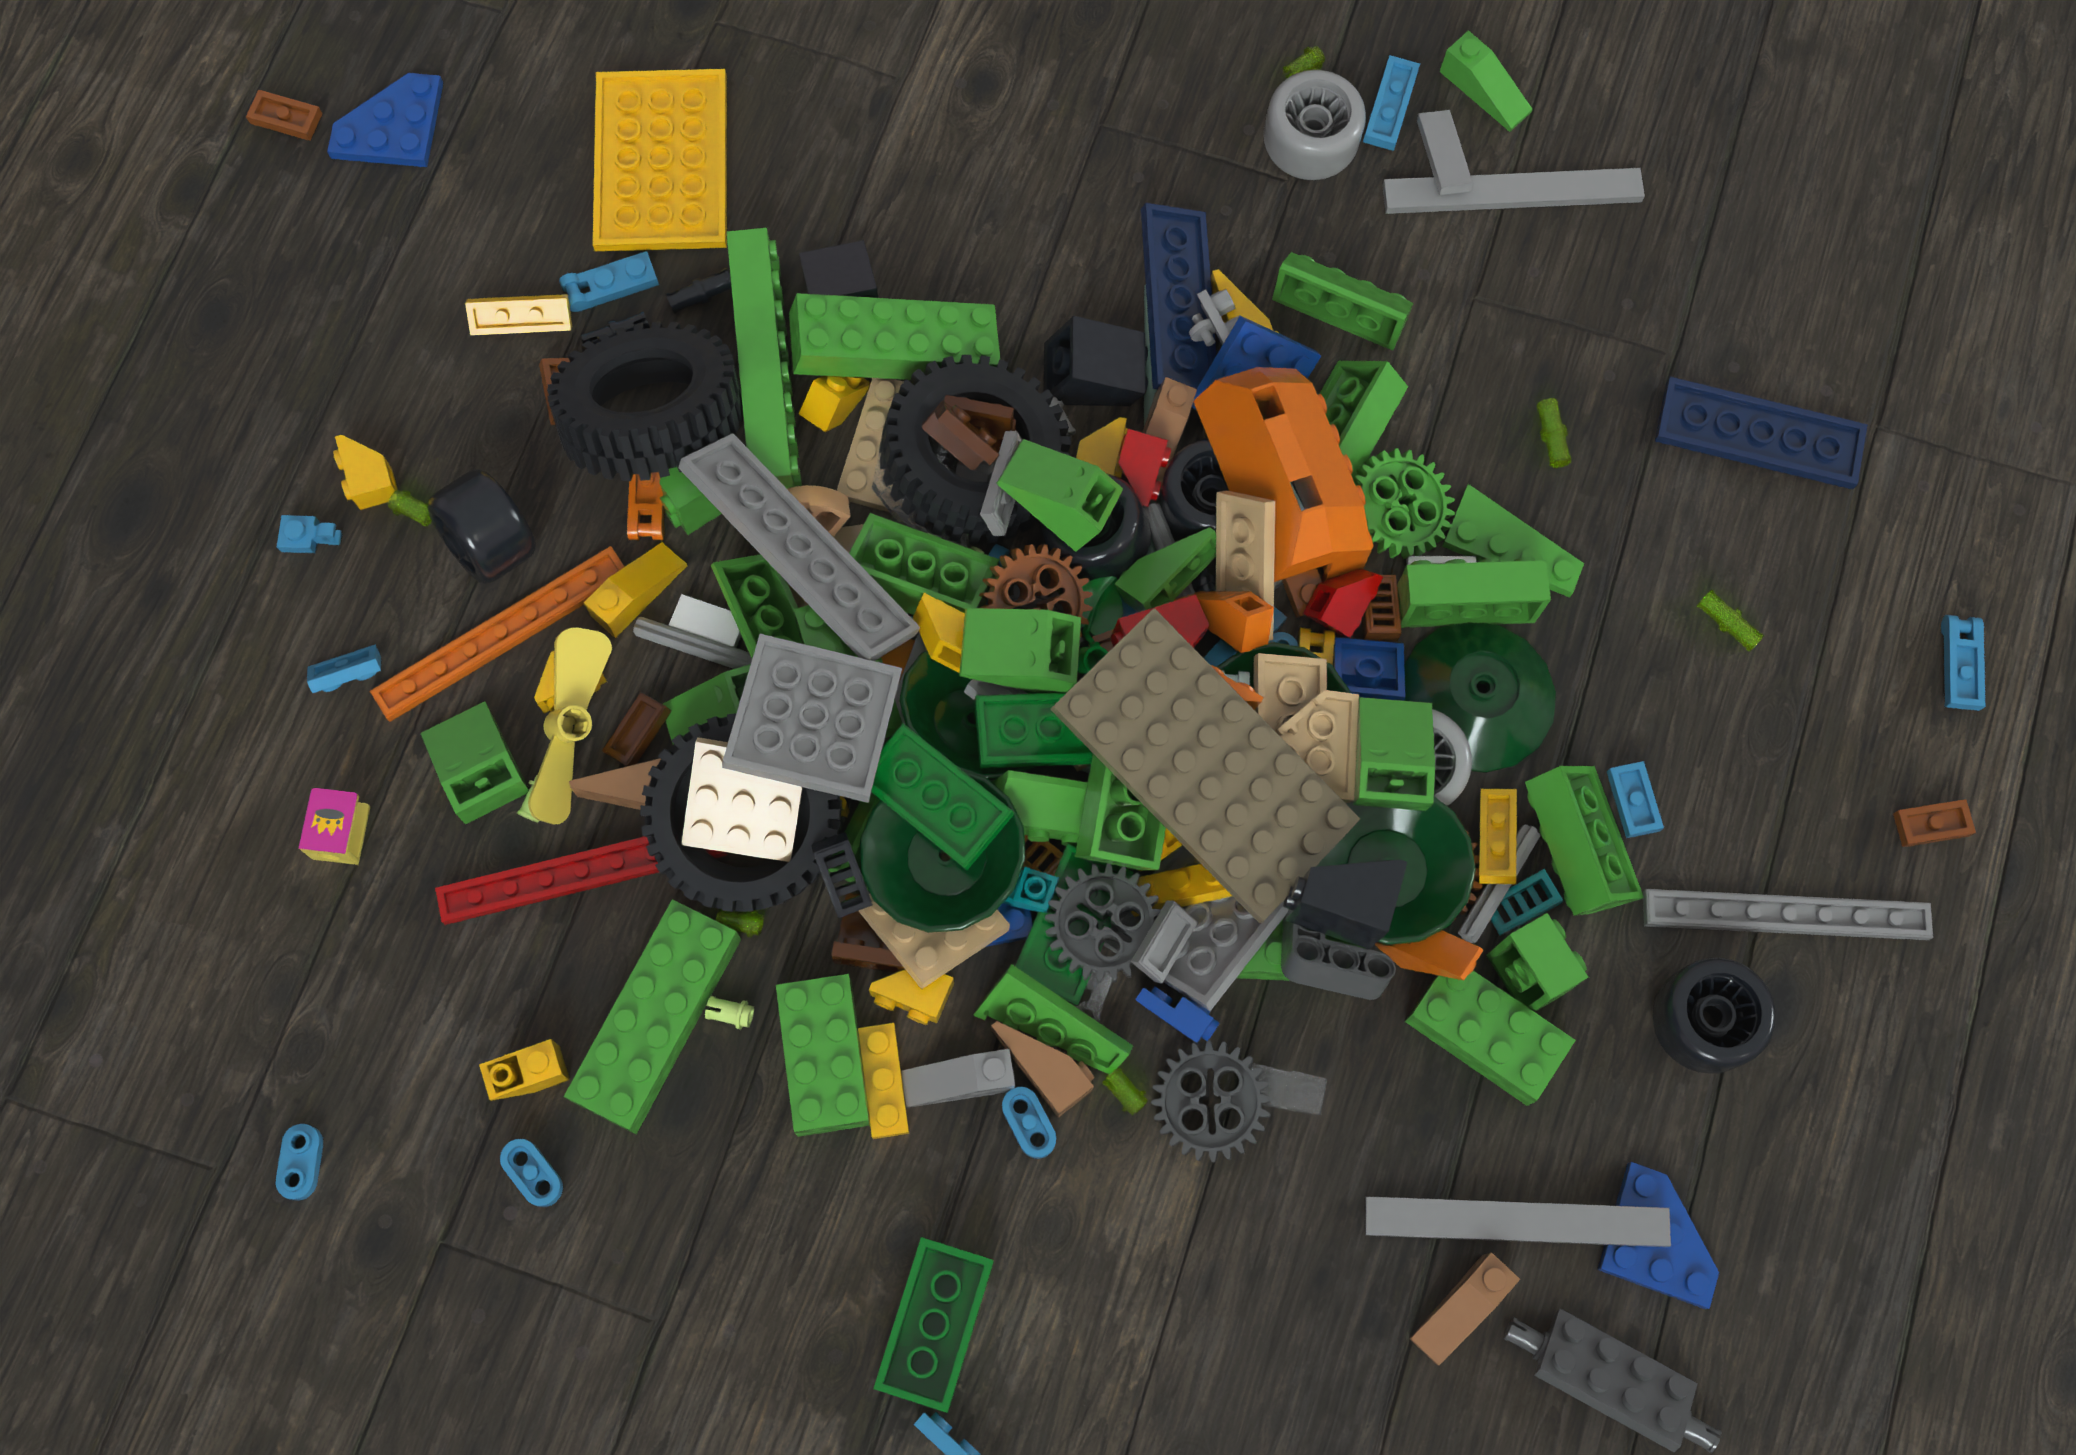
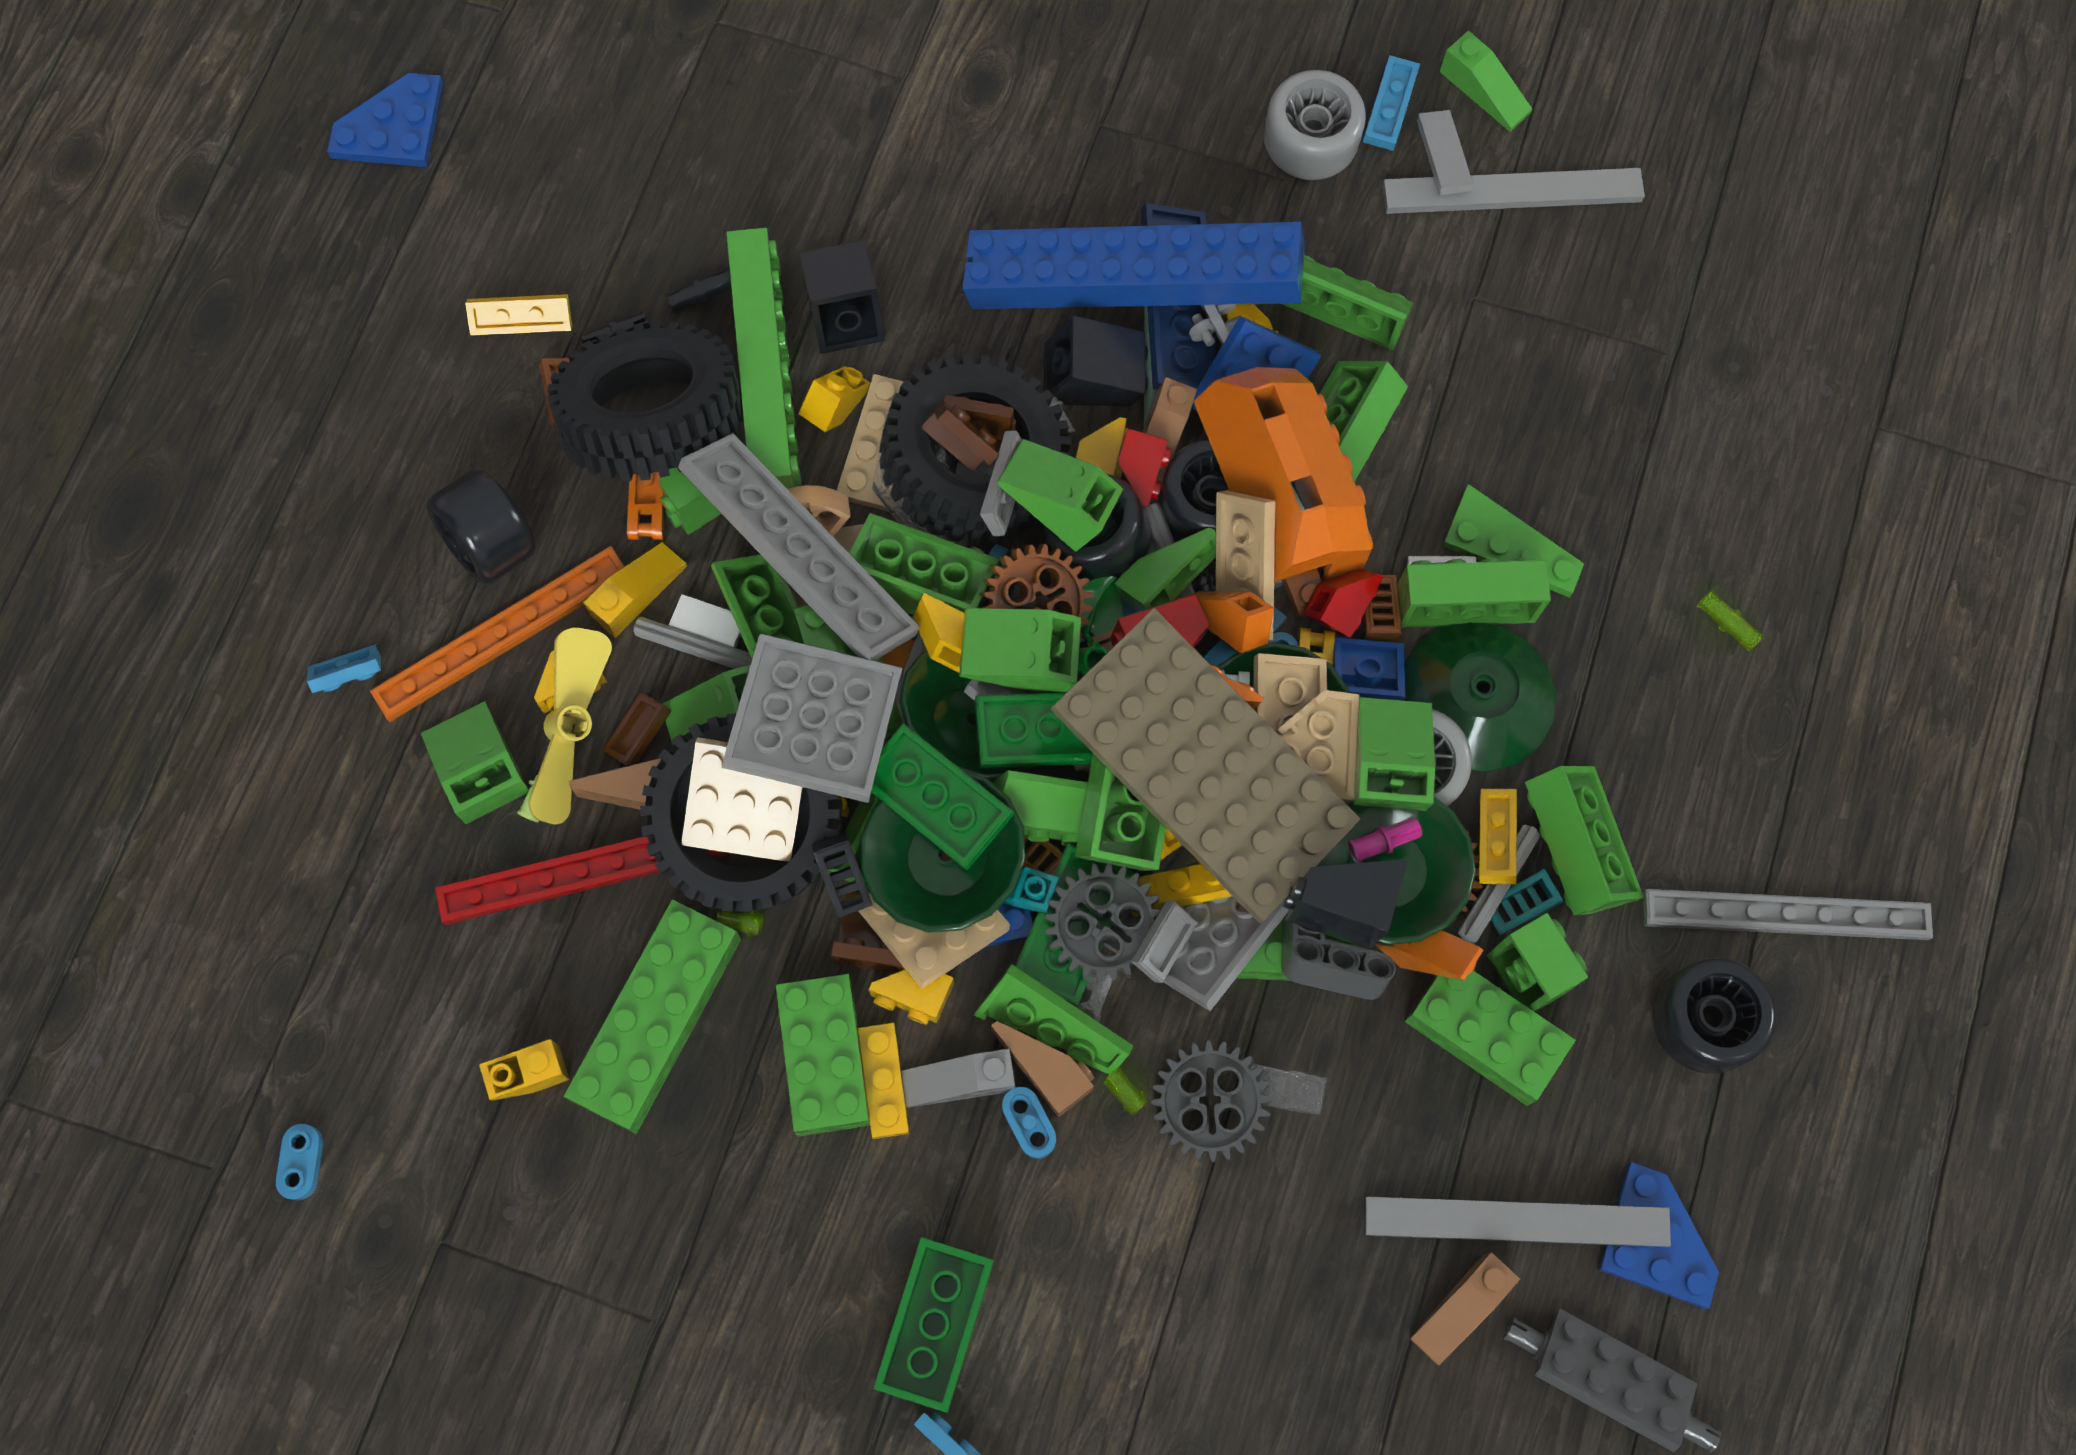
dark orange plate [246,89,322,141] -> none
dark azure plate [277,515,342,553] -> none
piece [298,788,370,865] -> none
yellow slope [333,435,400,510] -> none
clear neon green pin [388,490,432,526] -> none
dark azure plate [500,1139,563,1207] -> none
dark azure plate [559,251,659,312] -> none
yellow plate [593,69,727,251] -> none
yellowish green pin [705,996,754,1030] -> none
bright green brick [789,293,1000,380] -> none
blue plate [1135,986,1220,1044] -> none
clear neon green pin [1283,46,1325,78] -> none
bright green gear [1353,448,1455,559] -> none
clear neon green pin [1537,398,1571,468] -> none
dark azure plate [1607,761,1664,838] -> none
dark blue plate [1655,377,1868,490] -> none
dark orange plate [1893,799,1976,847] -> none
dark azure plate [1941,615,1986,711] -> none
none -> blue piece [962,222,1305,309]
none -> dark pink axle [1348,817,1422,863]

